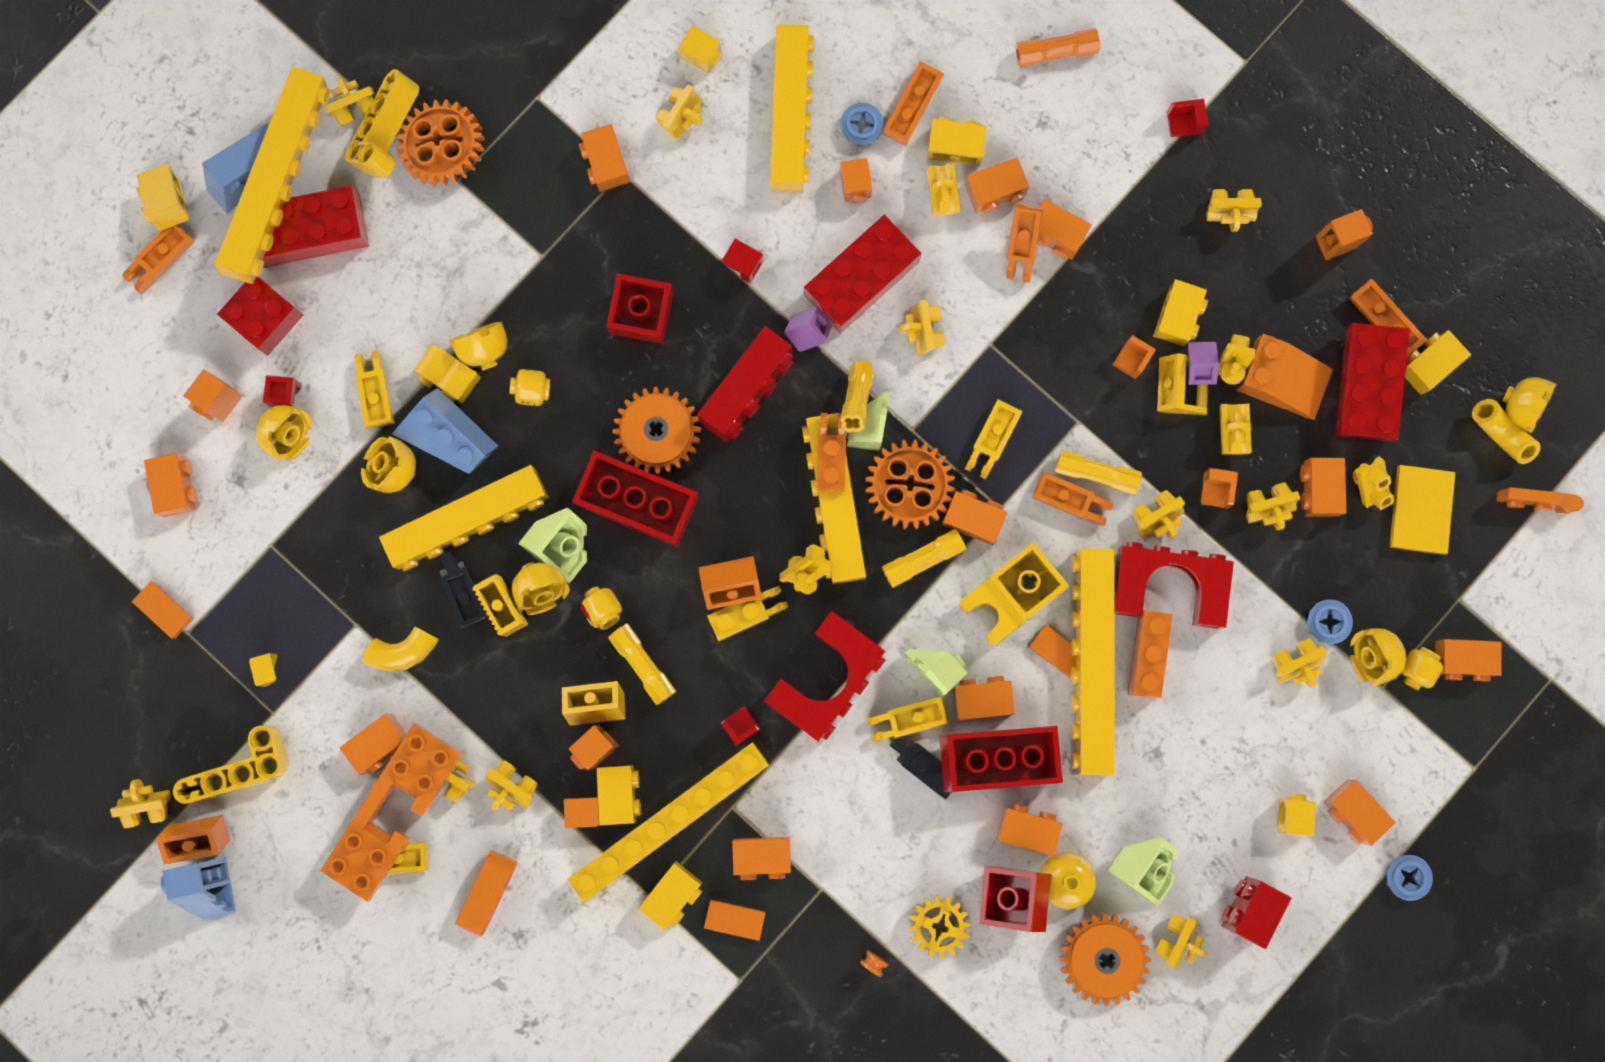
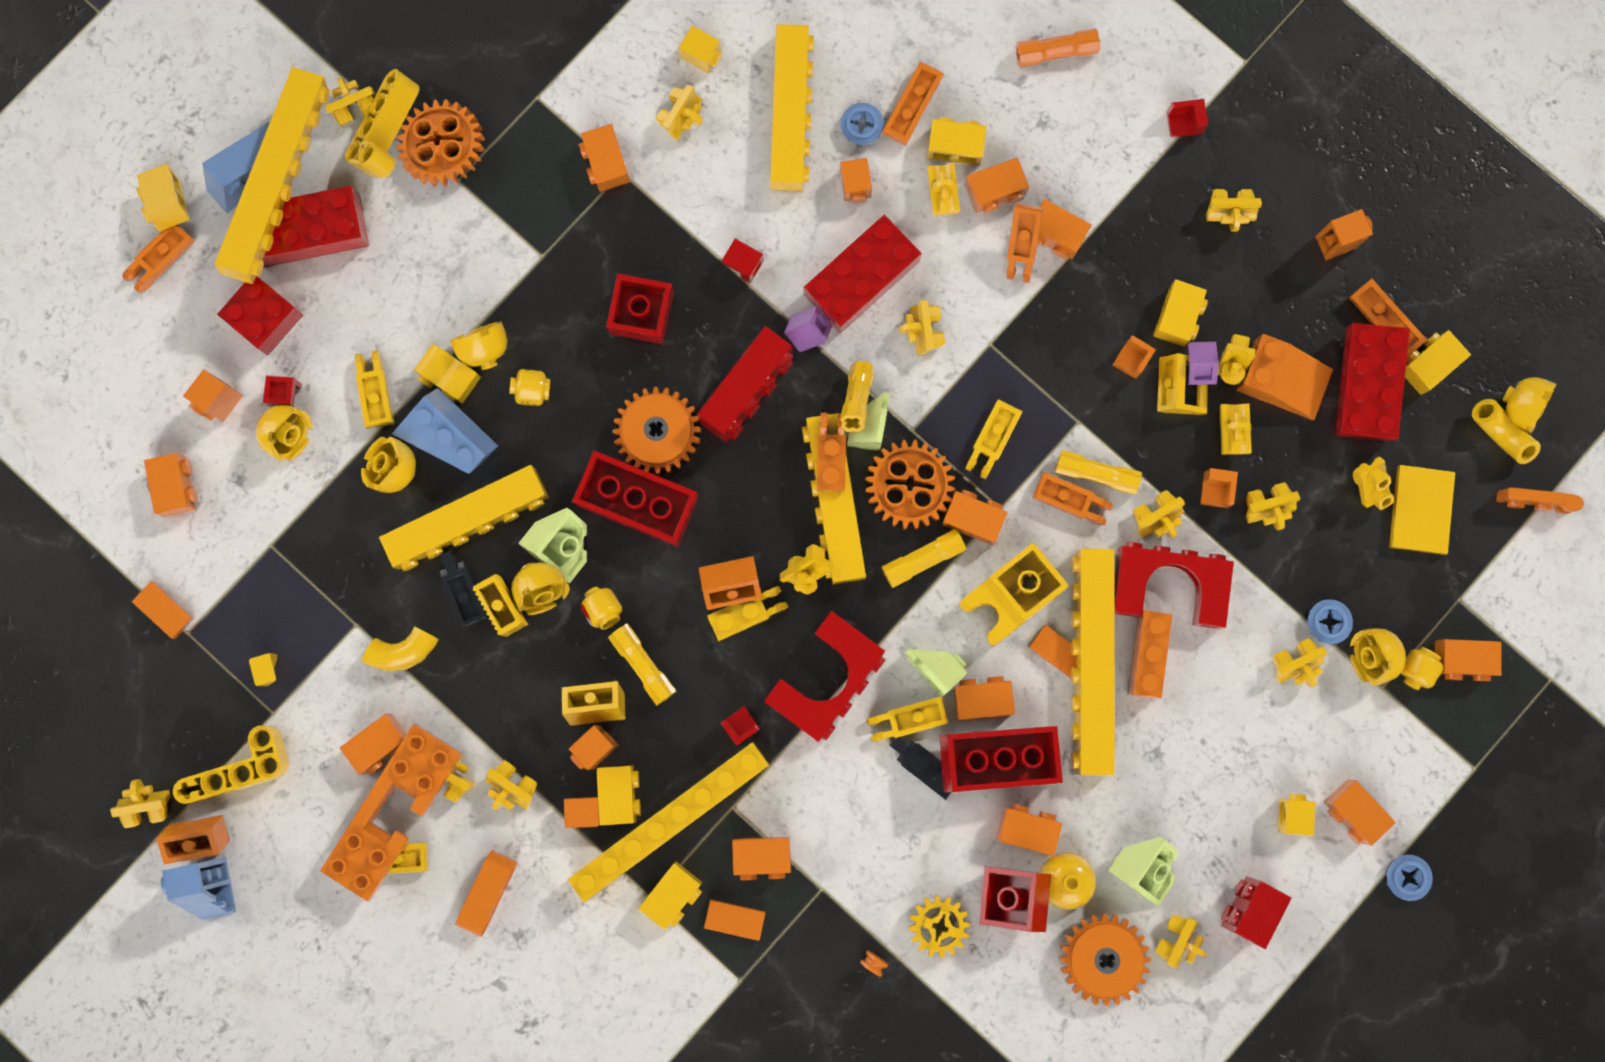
orange brick [1300,458,1346,517] -> none

